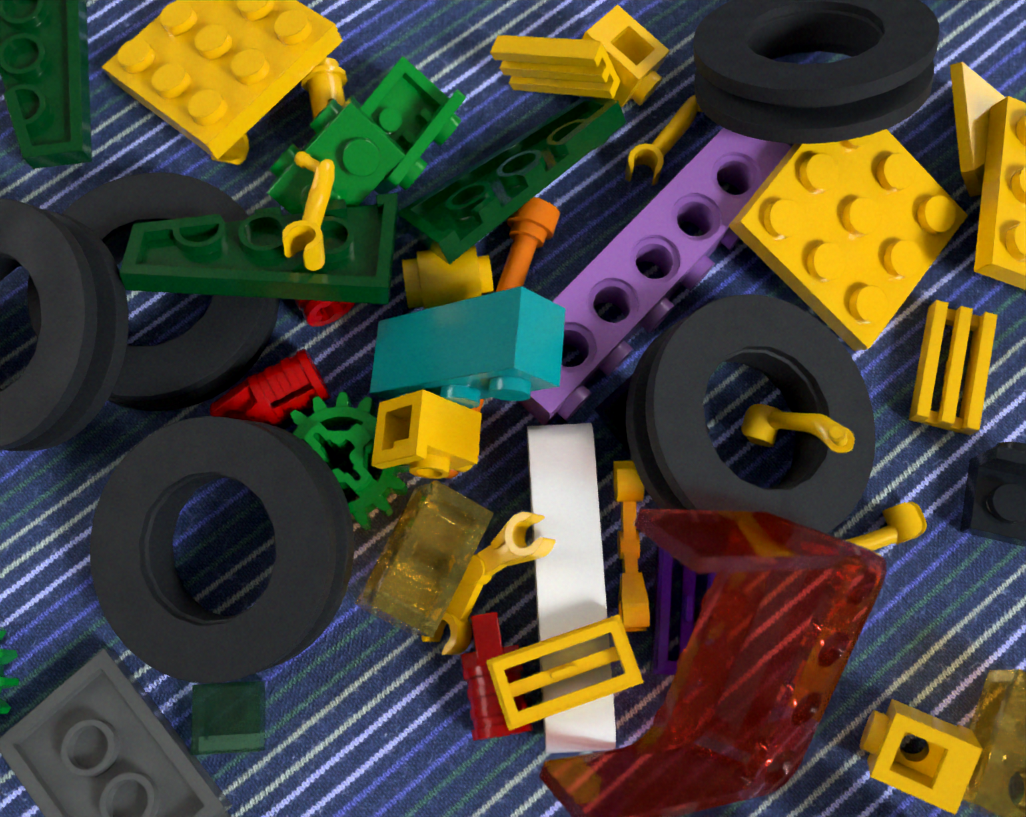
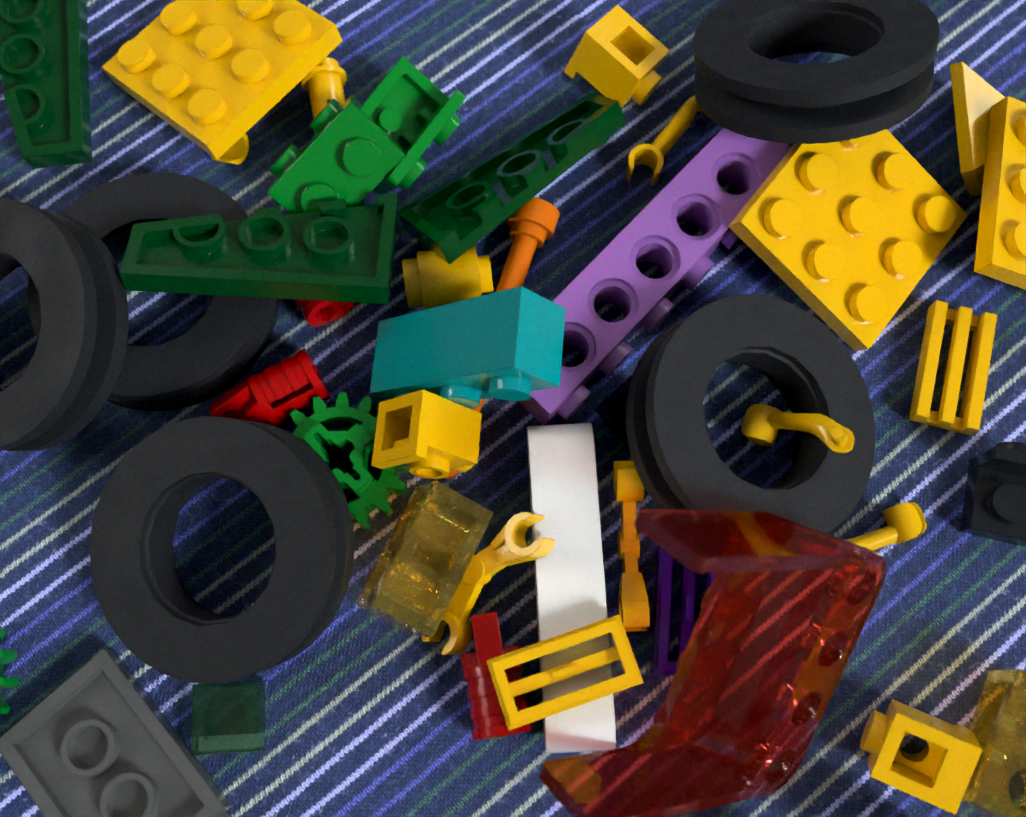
yellow piece [282,151,335,271] -> none
yellow tile [490,35,621,99] -> none

